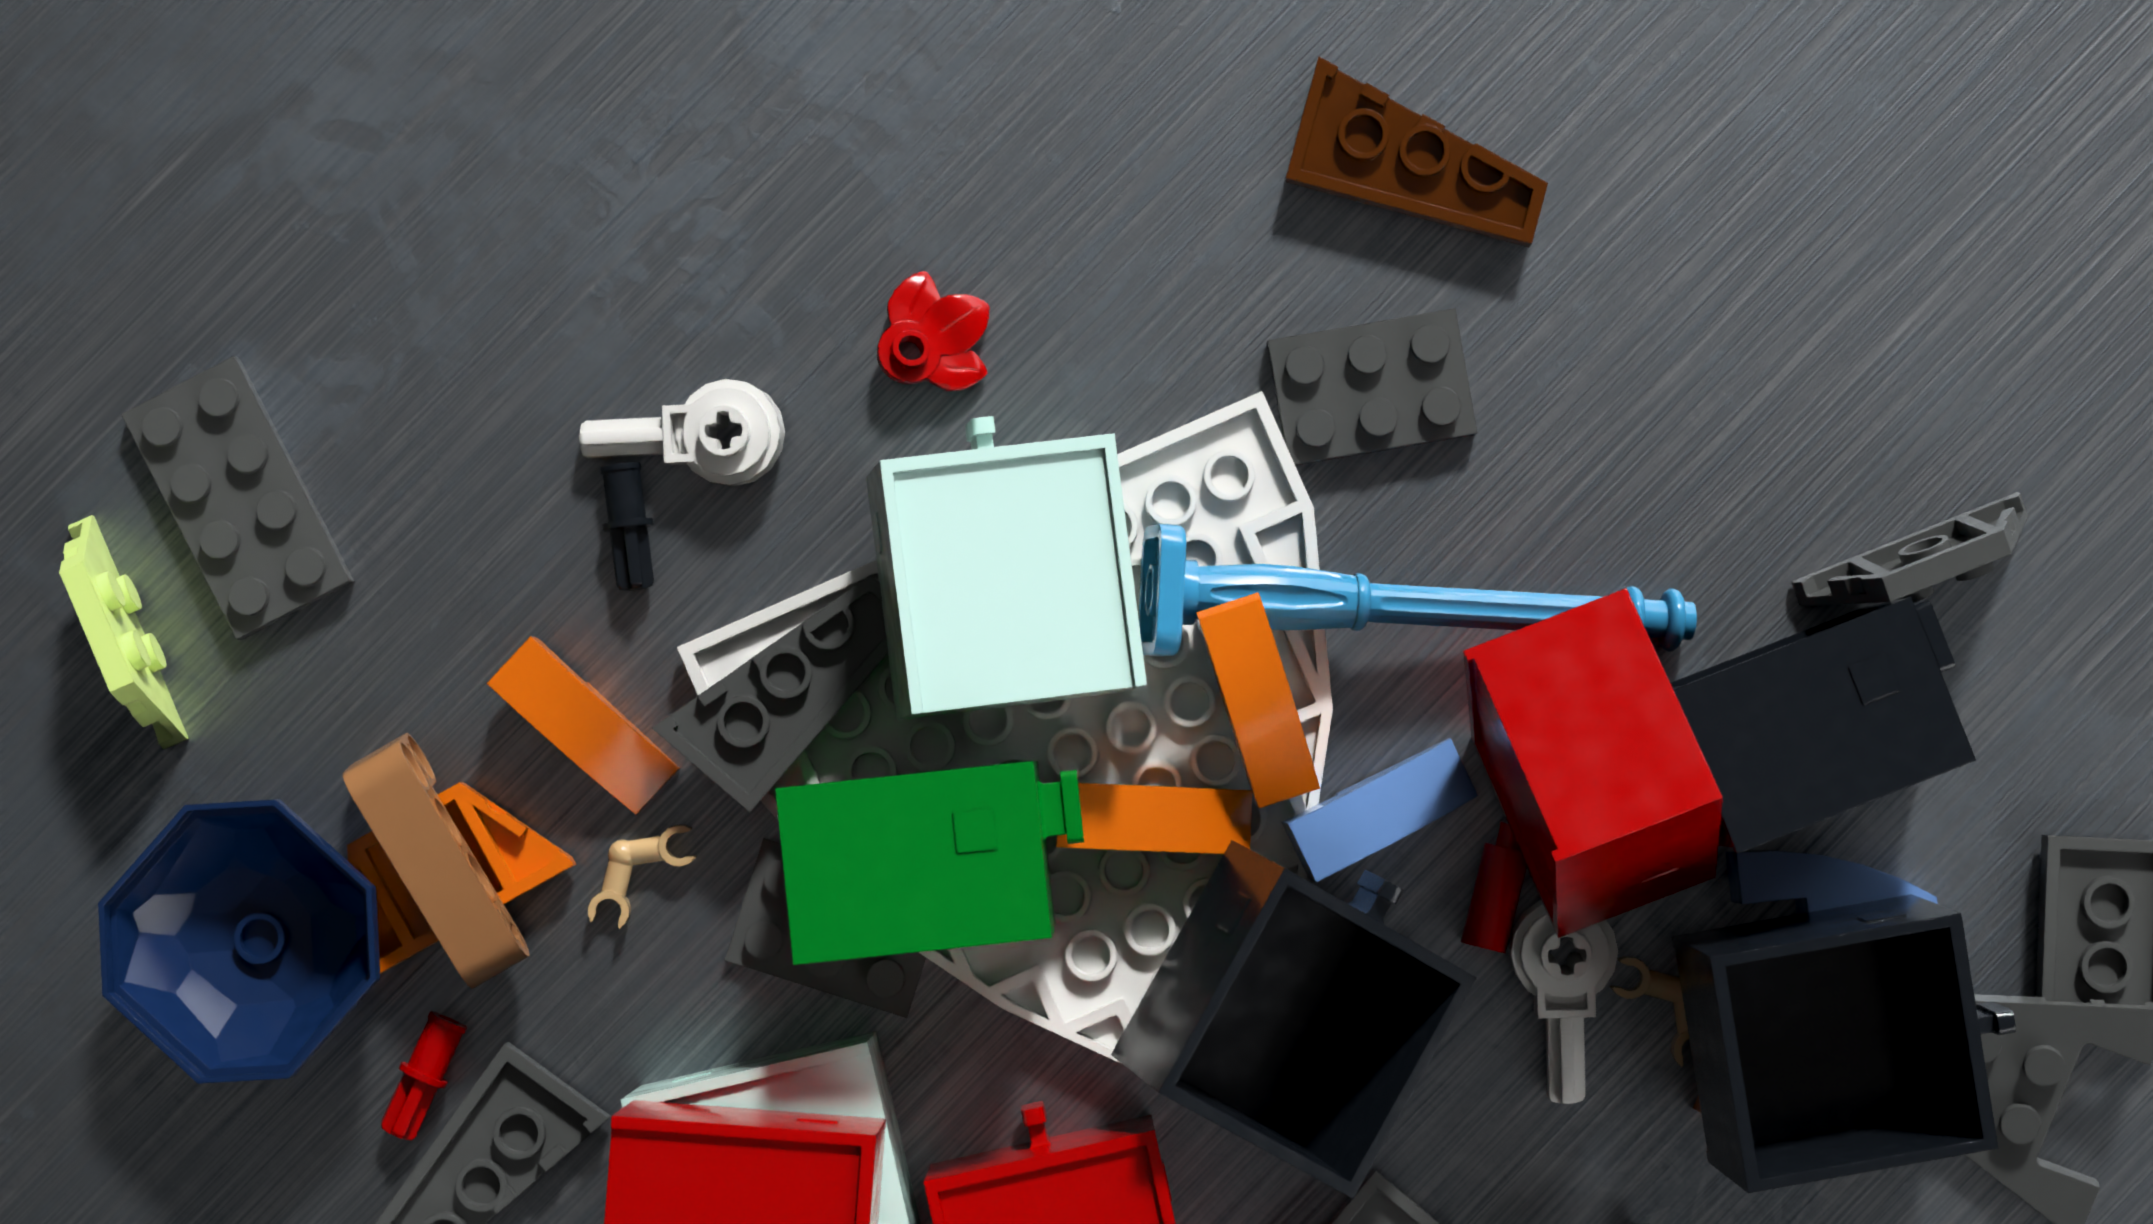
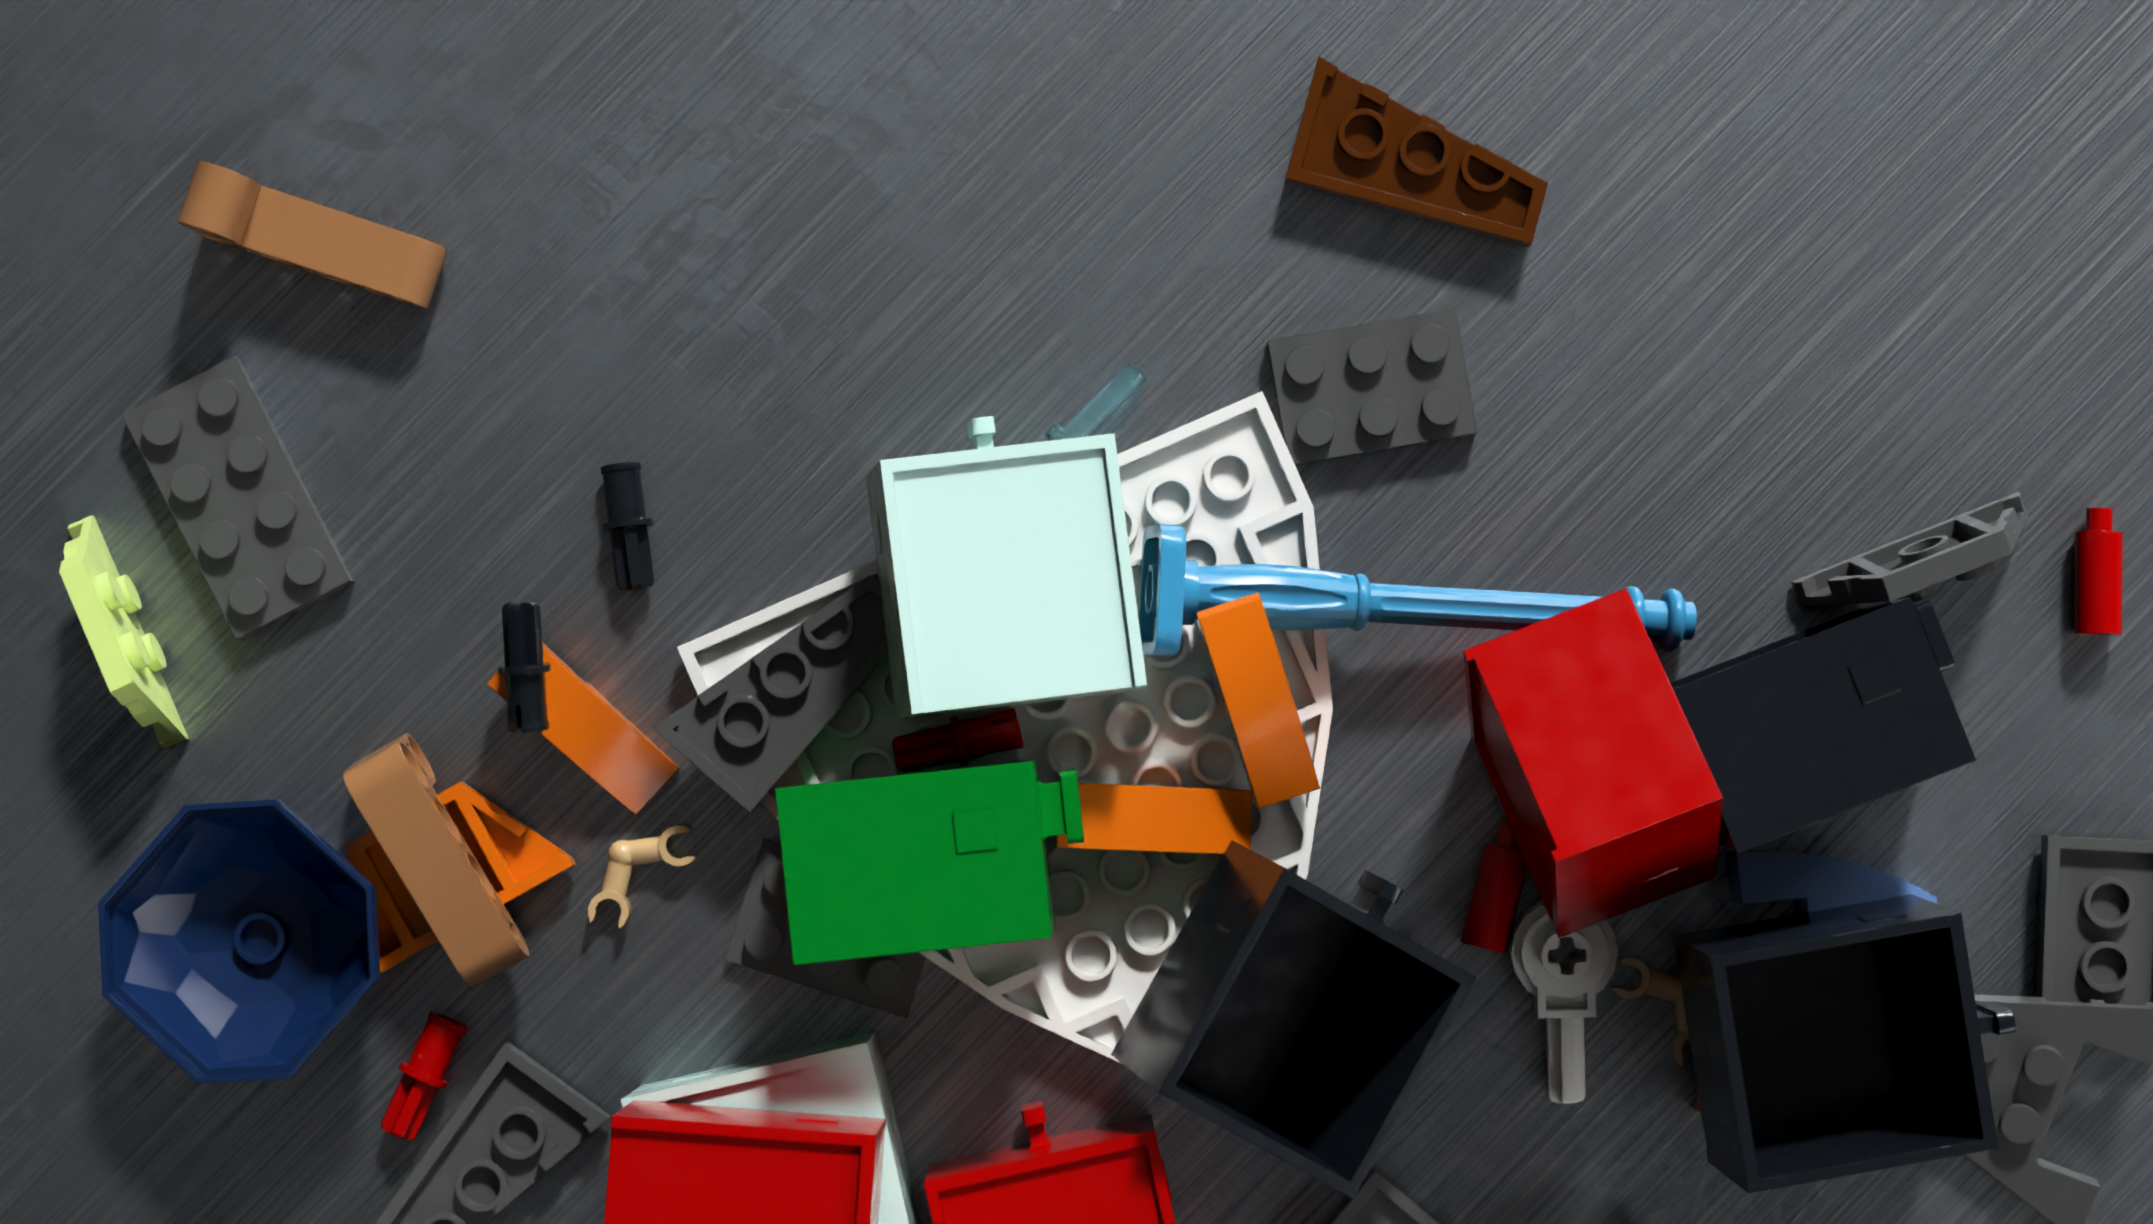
white piece [579,379,785,486] -> none
red plate [877,271,990,392] -> none
medium blue slope [1282,738,1478,882] -> none
none -> medium nougat beam [177,161,448,310]
none -> black axle [498,601,551,732]
none -> axle [892,708,1023,773]
none -> clear light blue piece [1045,363,1147,441]
none -> red cylinder [2074,508,2123,635]

